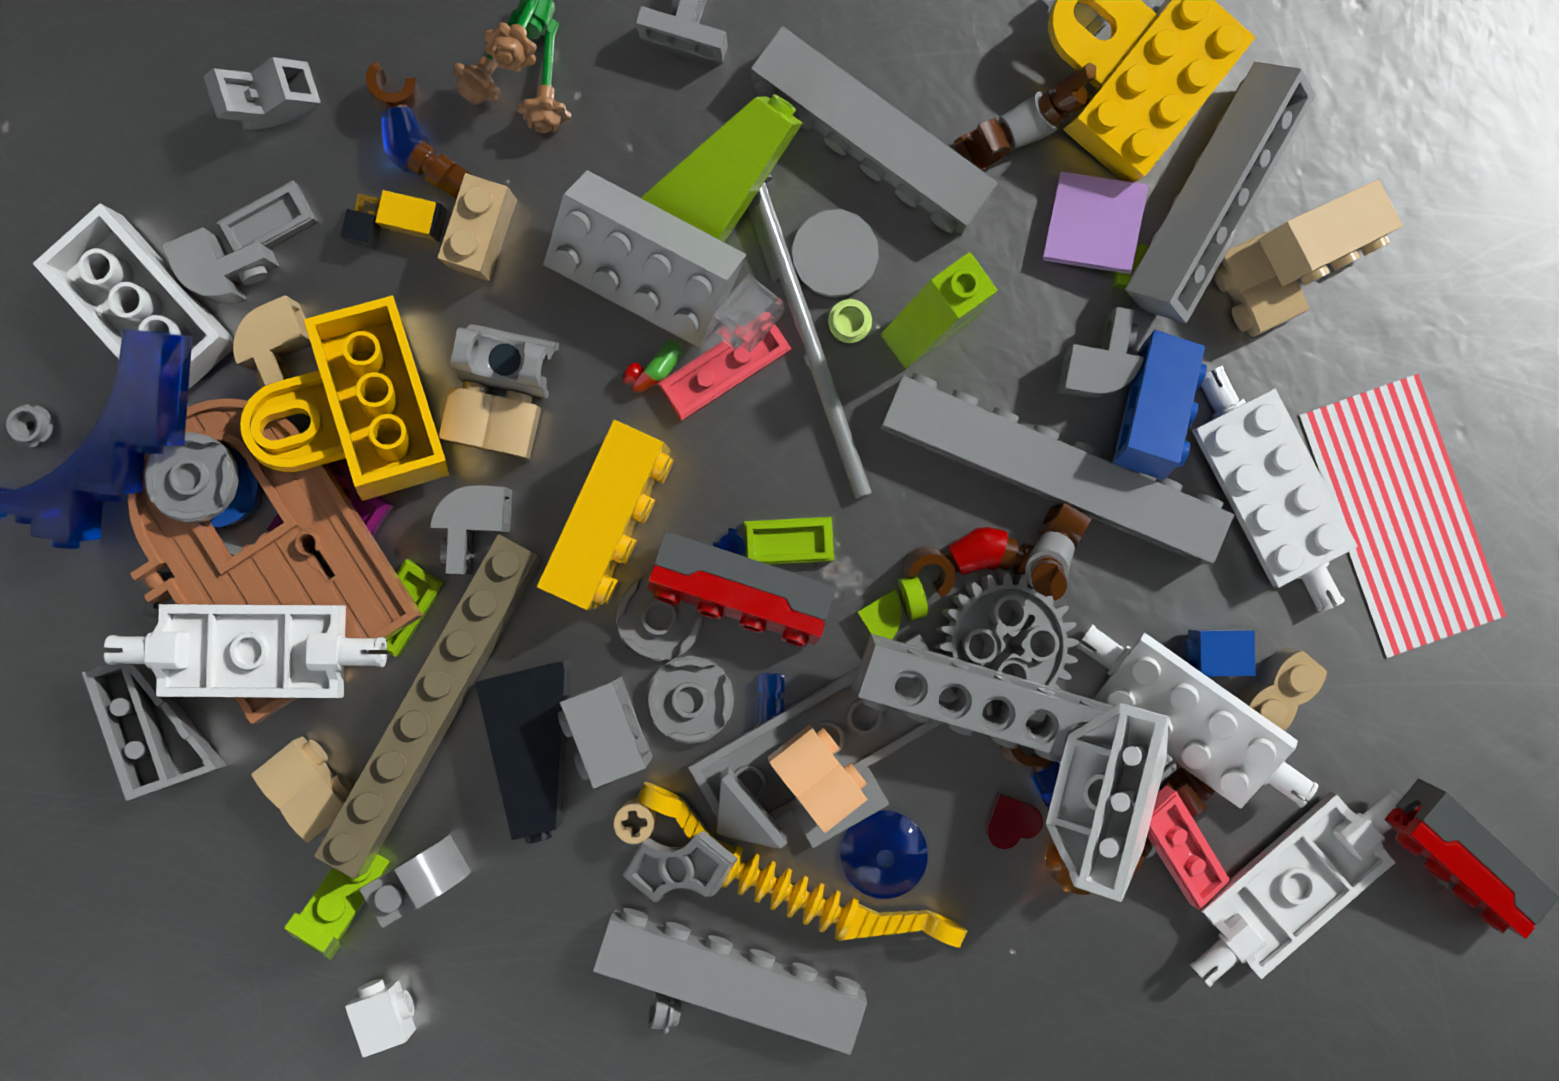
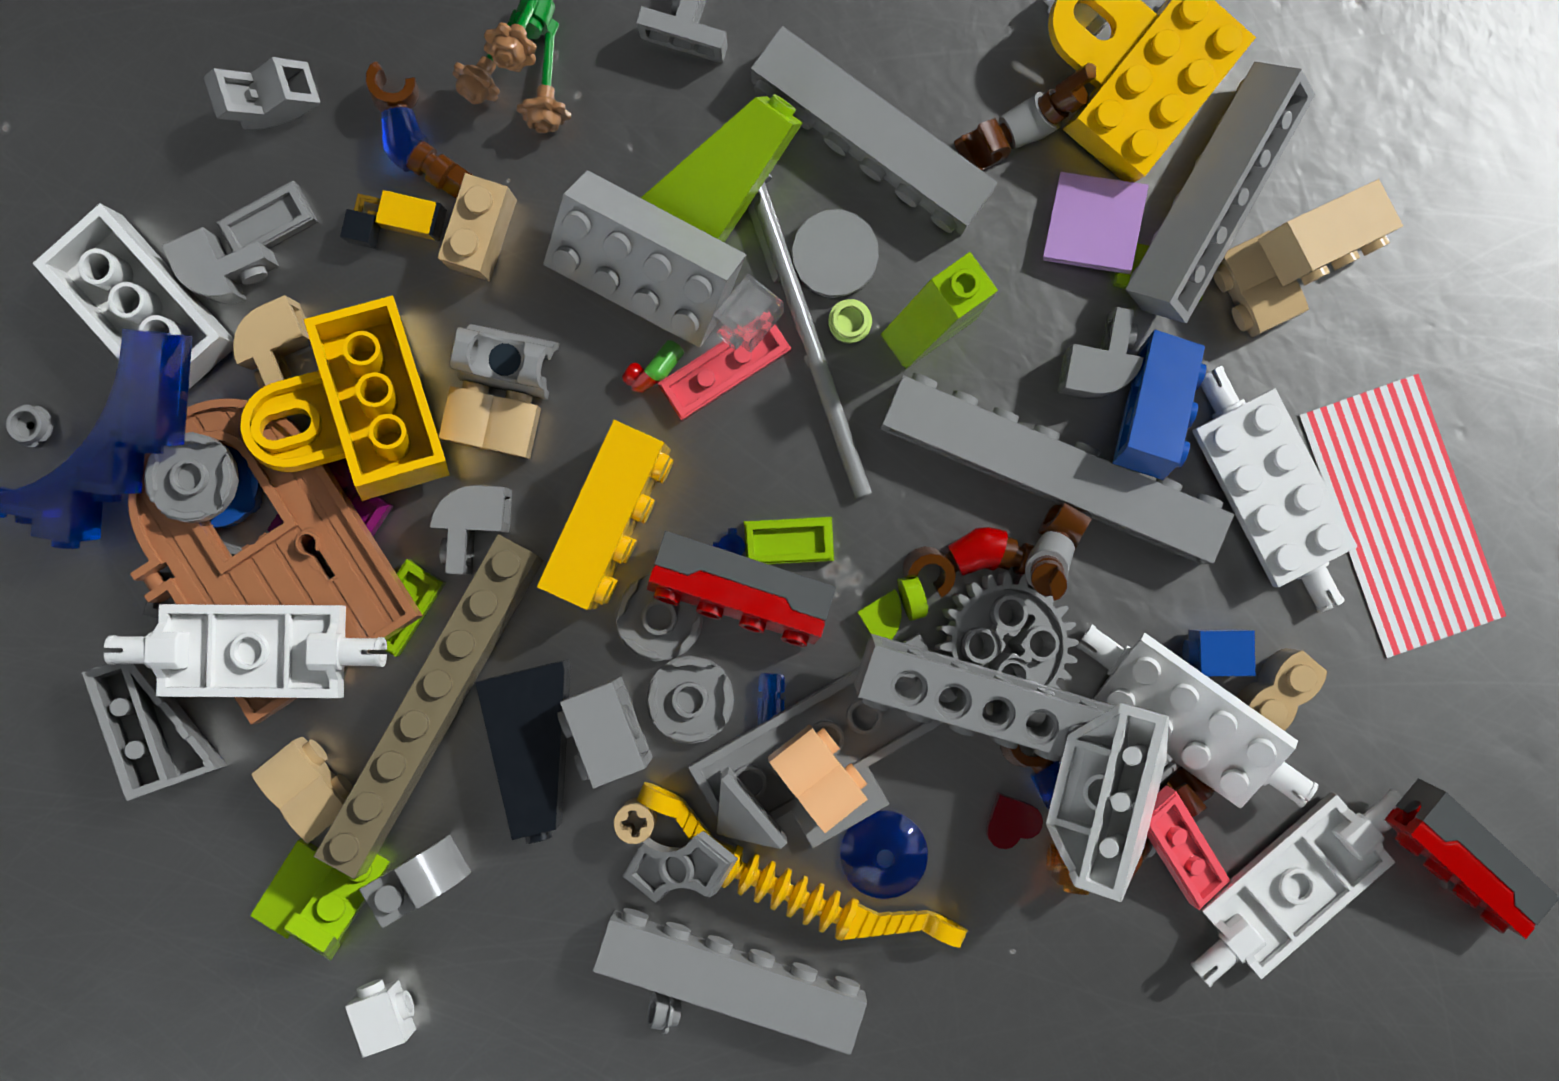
none -> lime tile [250,838,332,939]

